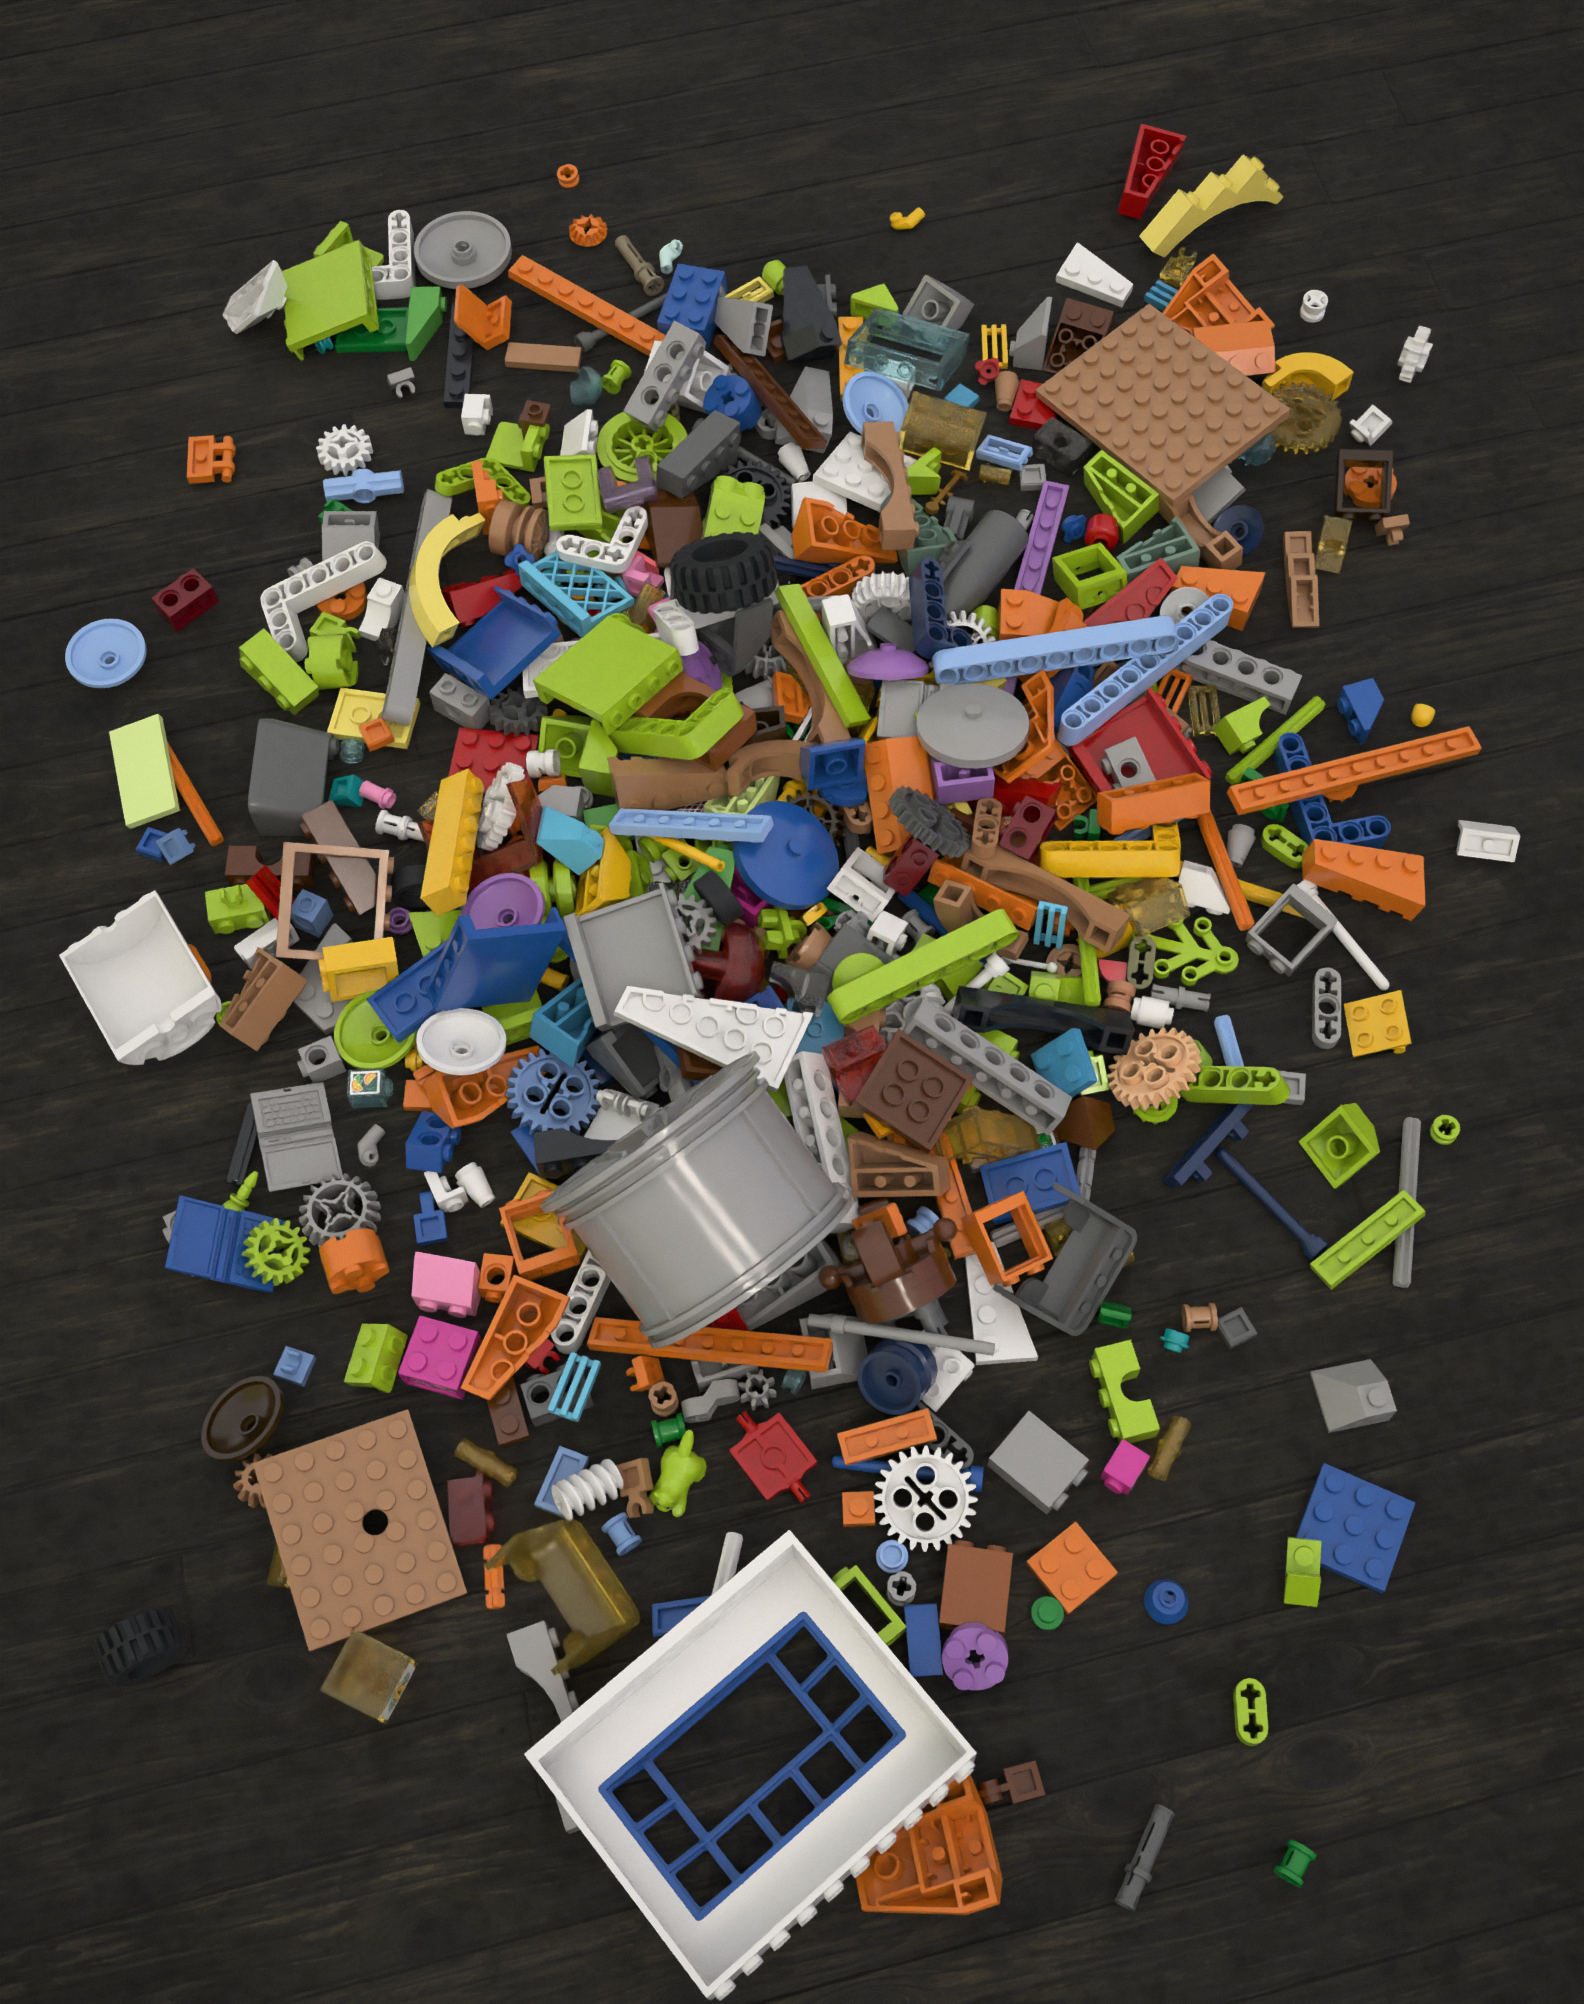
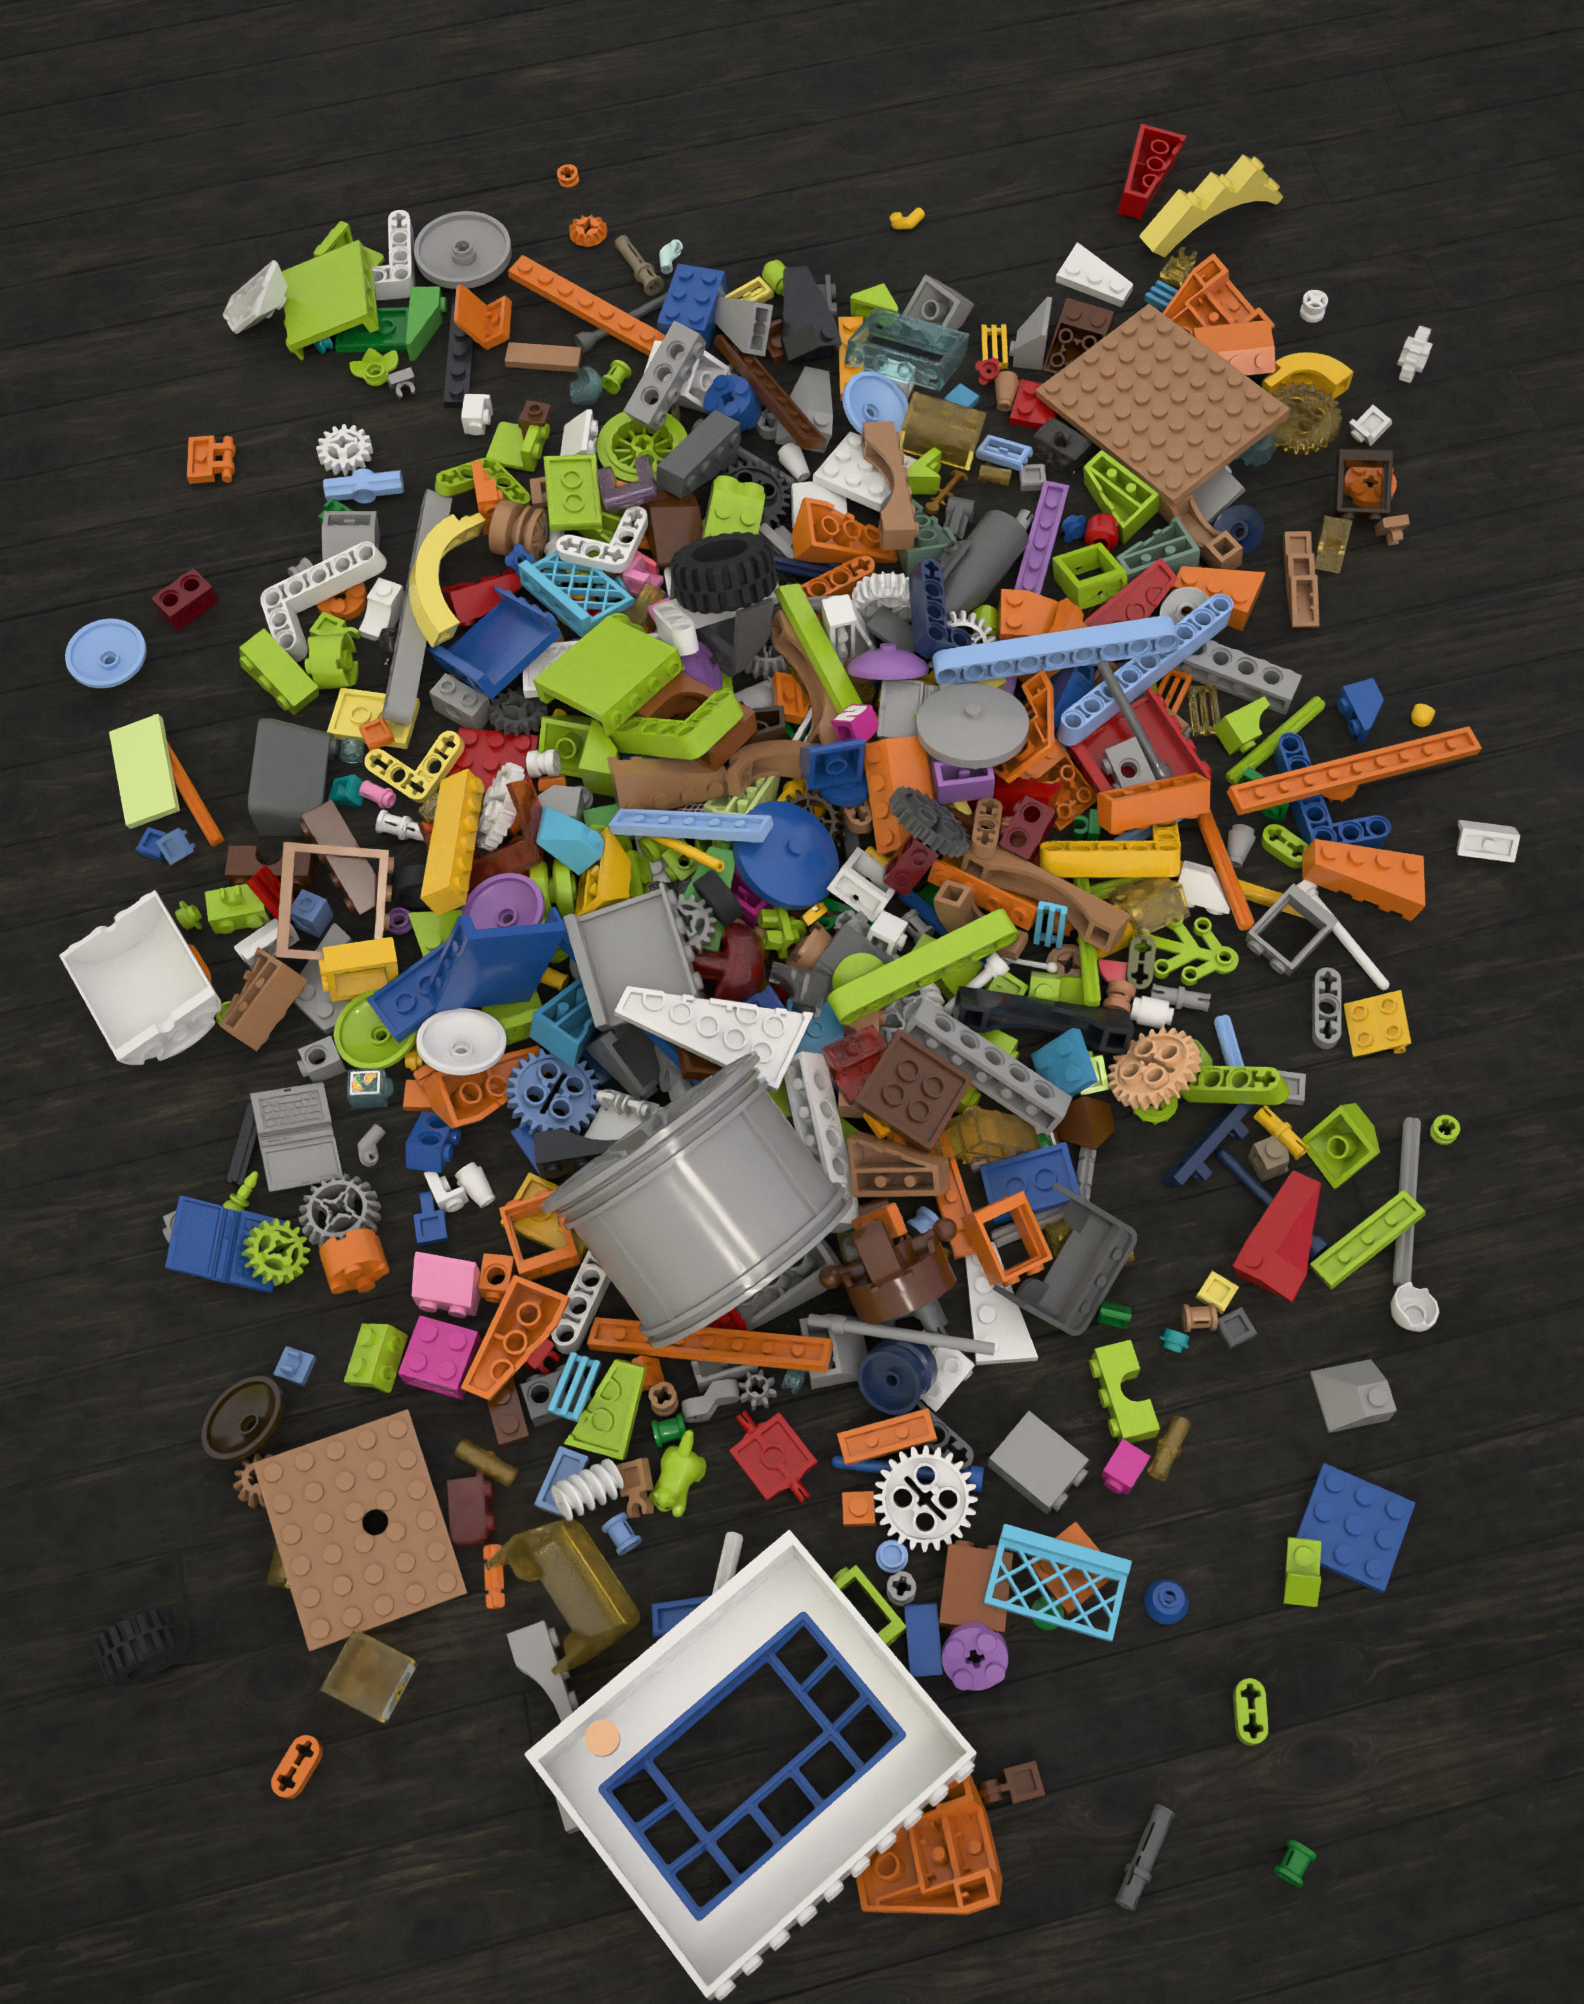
none -> lime plate [175,901,202,930]
none -> orange beam [271,1735,323,1799]
none -> lime plate [350,348,399,386]
none -> light yellow beam [365,731,465,803]
none -> lime wing [564,1359,647,1460]
none -> light nougat tile [585,1719,621,1757]
none -> dark pink brick [831,704,879,742]
none -> medium azure fence [983,1524,1132,1642]
none -> dark grey piece [1098,660,1173,780]
none -> light yellow tile [1196,1271,1239,1314]
none -> red wedge [1233,1170,1321,1303]
none -> dark tan brick [1248,1135,1289,1183]
none -> yellow pin [1253,1105,1310,1160]
none -> white hair [1390,1282,1439,1332]

